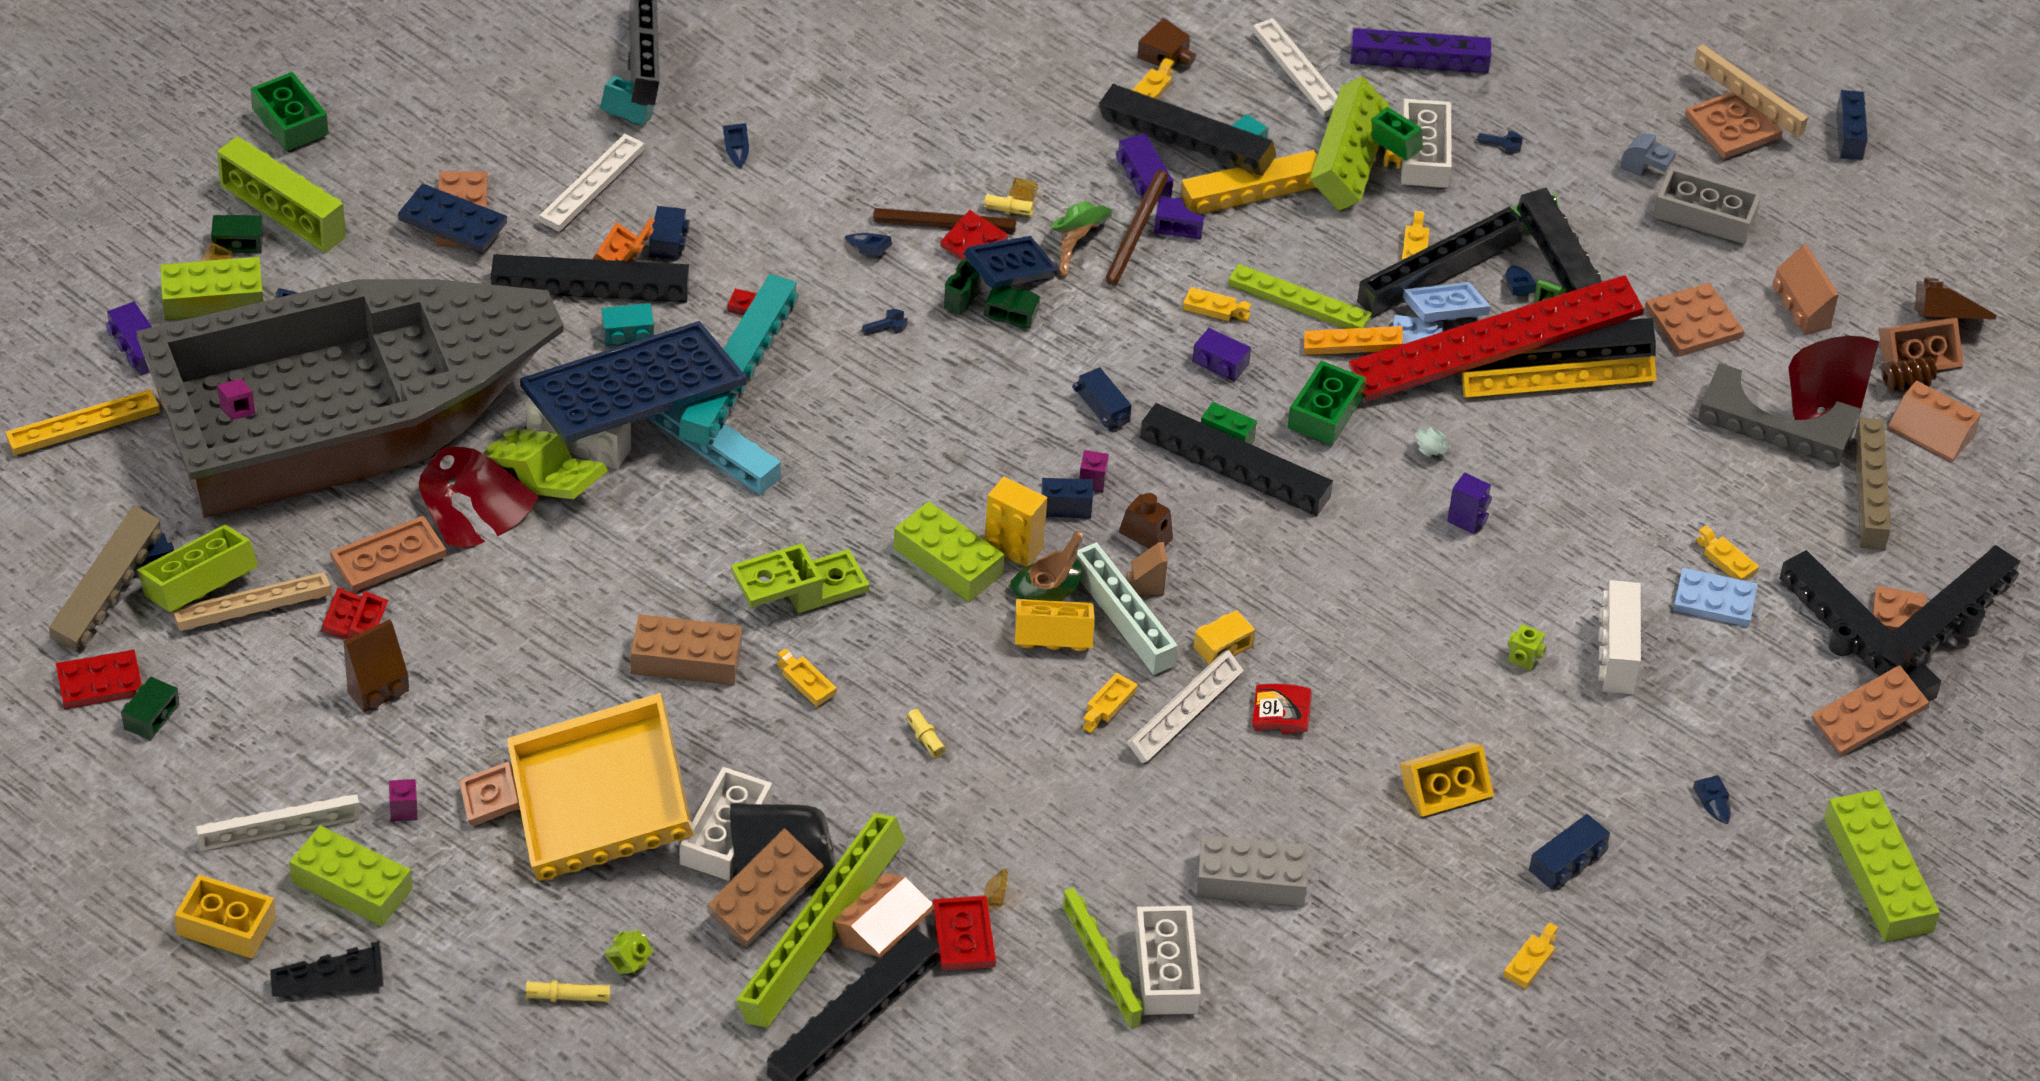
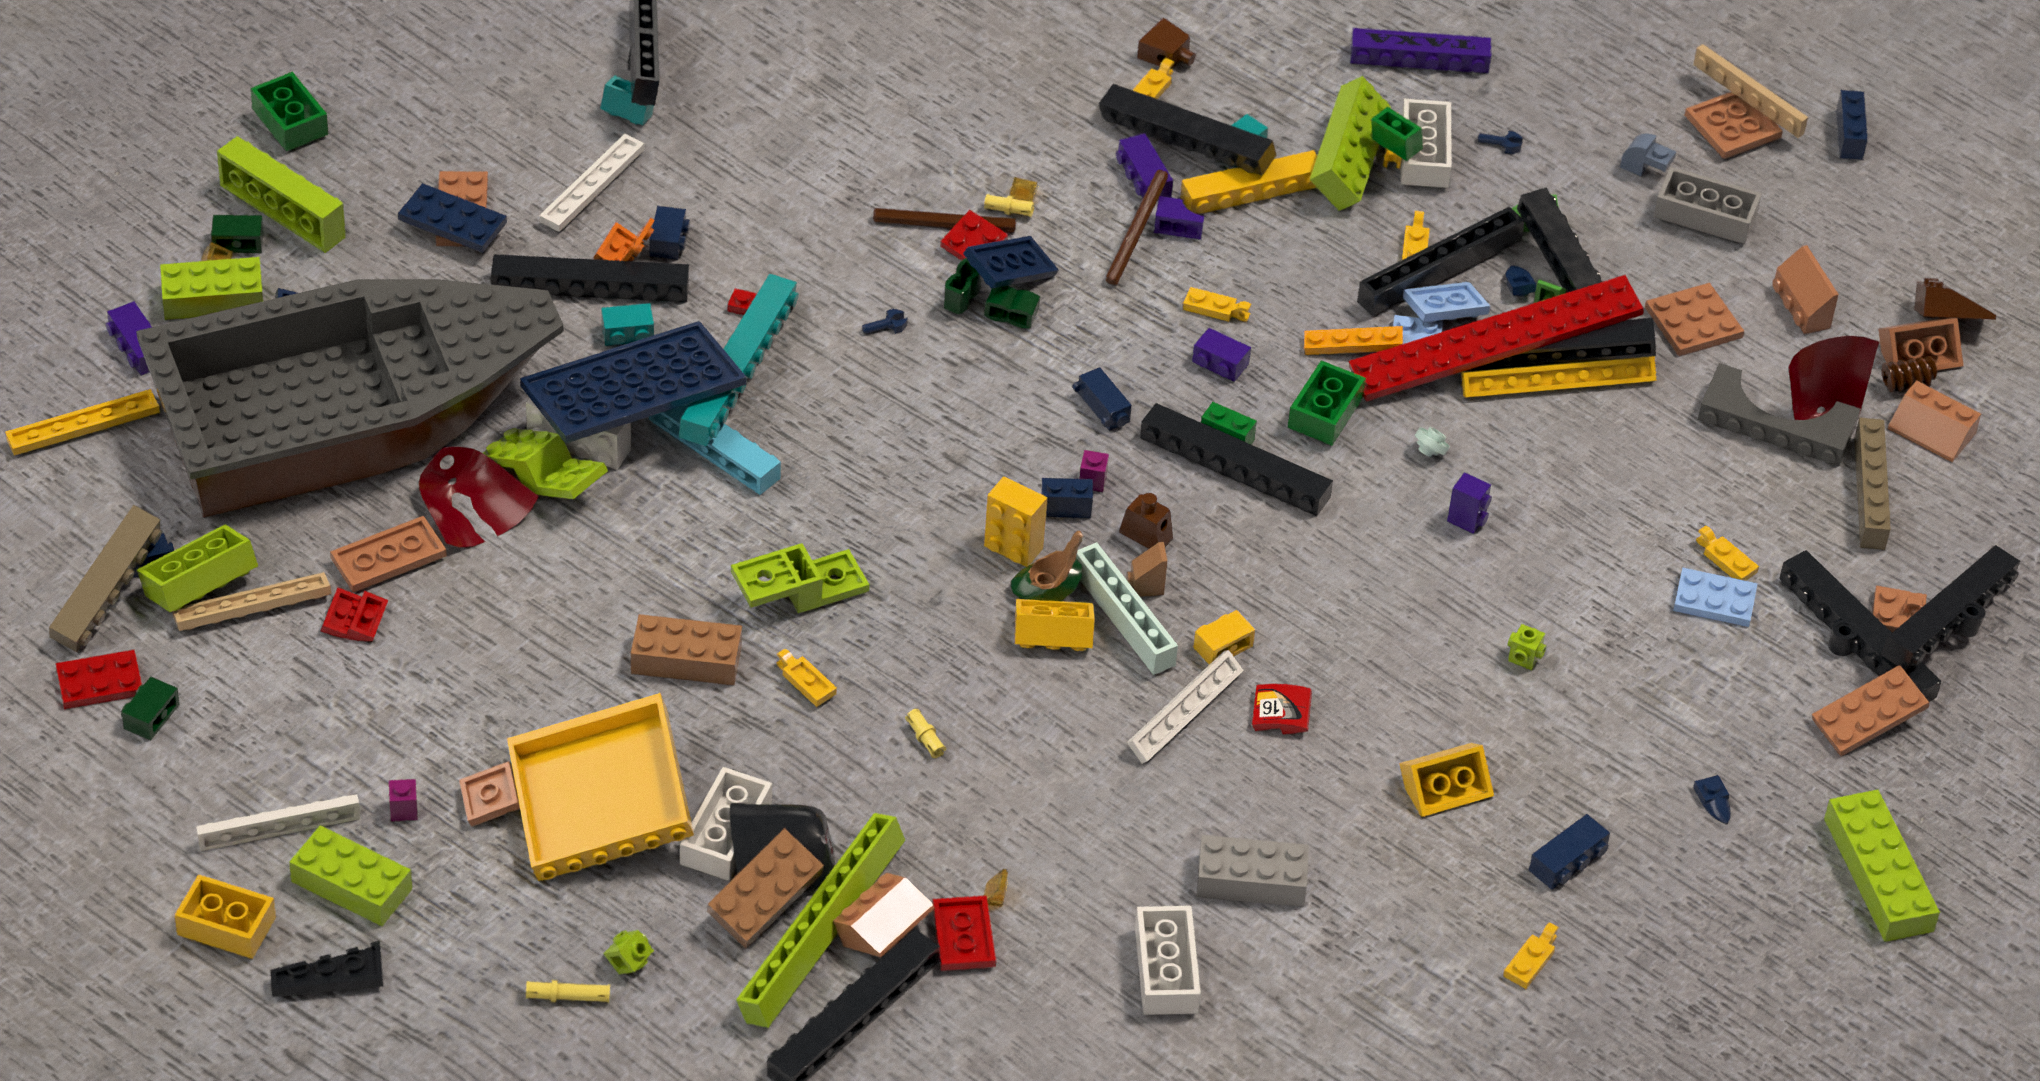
magenta brick [217,379,255,421] -> none
reddish brown slope [343,619,409,713] -> none
dark blue plate [723,123,749,168] -> none
dark blue plate [845,233,892,257] -> none
lime brick [893,501,1005,602] -> none
bright green hat [1051,201,1112,277] -> none
lime plate [1062,887,1144,1029] -> none
yellow plate [1082,673,1138,733] -> none
lime plate [1228,264,1372,329] -> none
white plate [1253,18,1337,118] -> none
white brick [1598,580,1641,694] -> none

